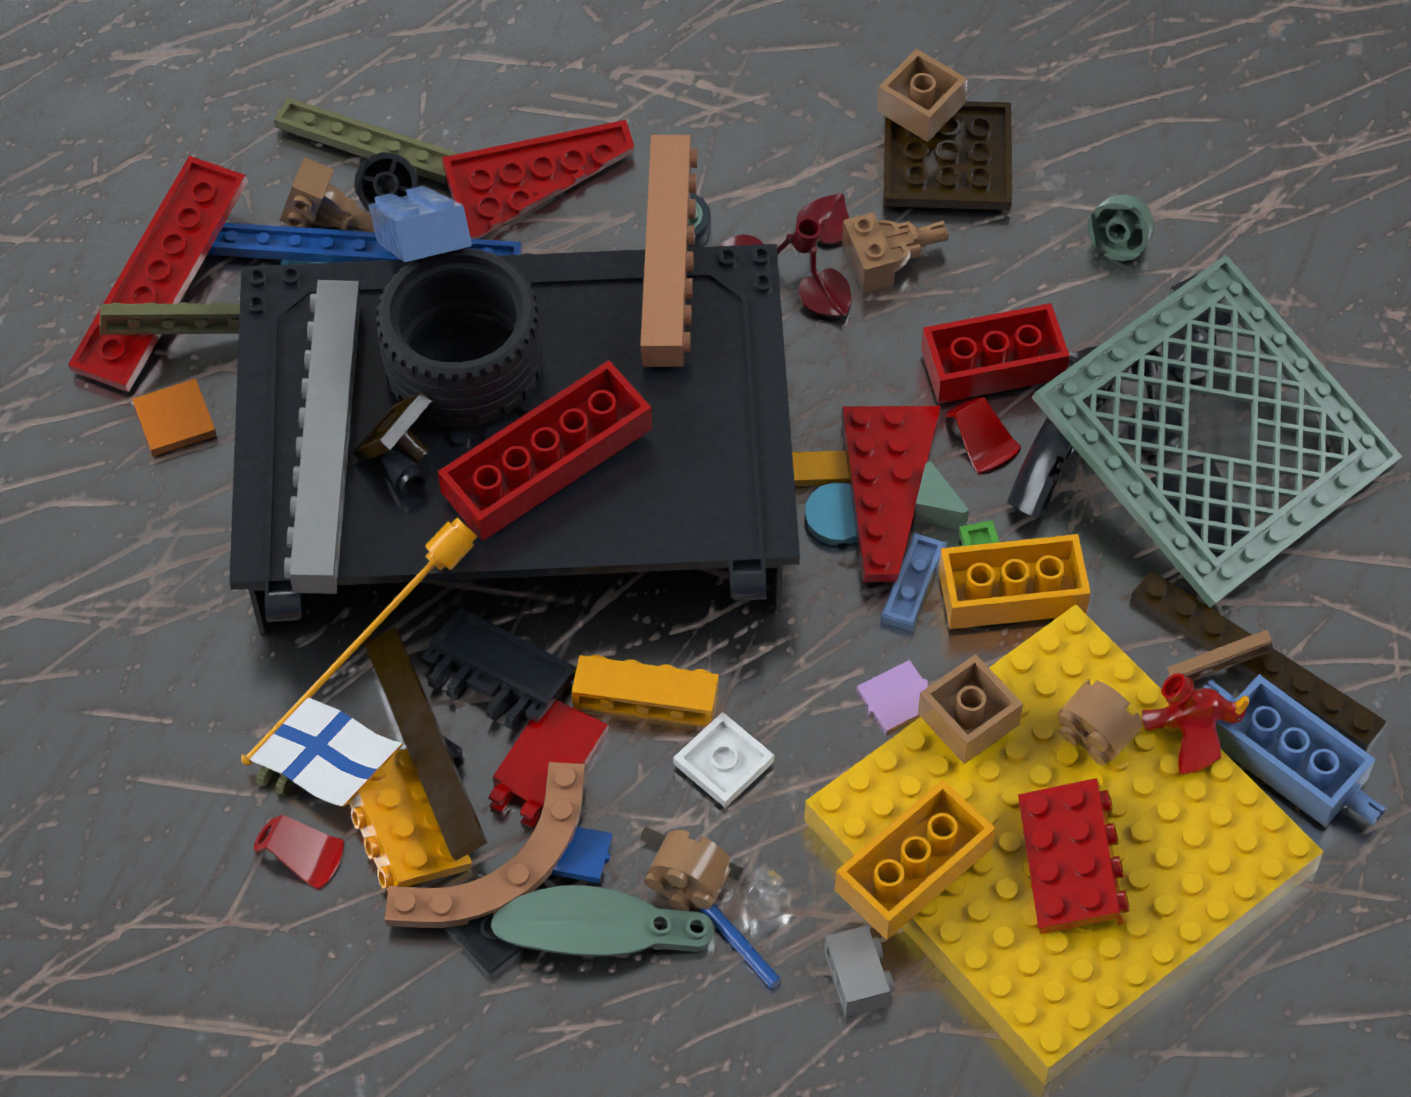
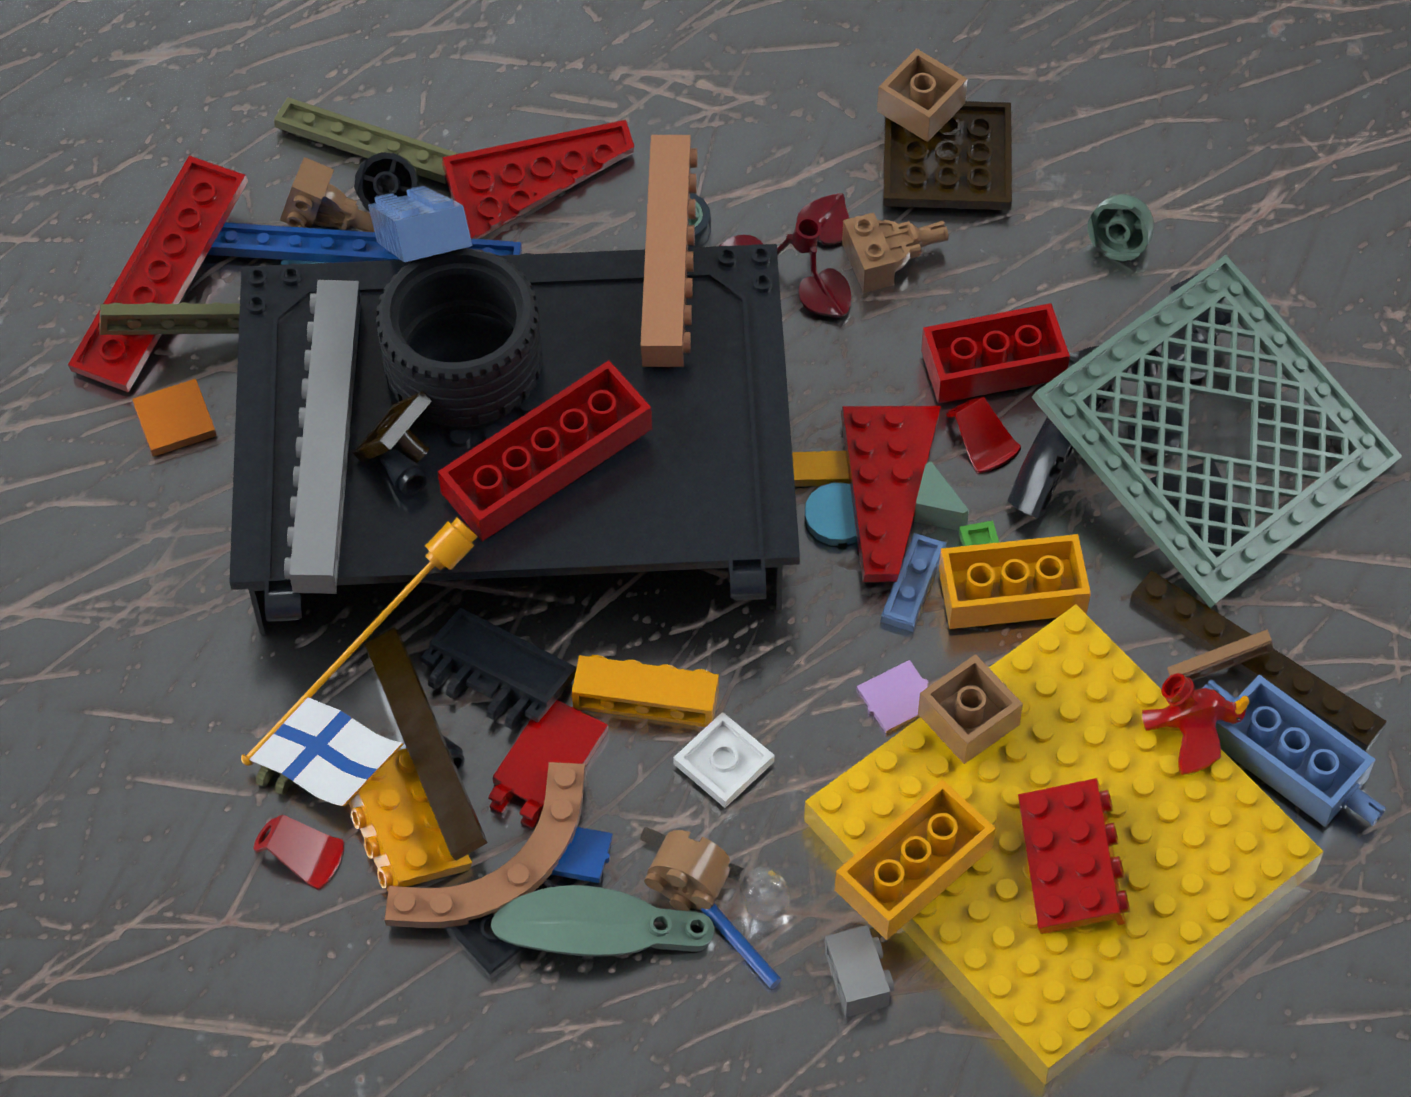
medium nougat brick [1058,679,1143,766] -> none

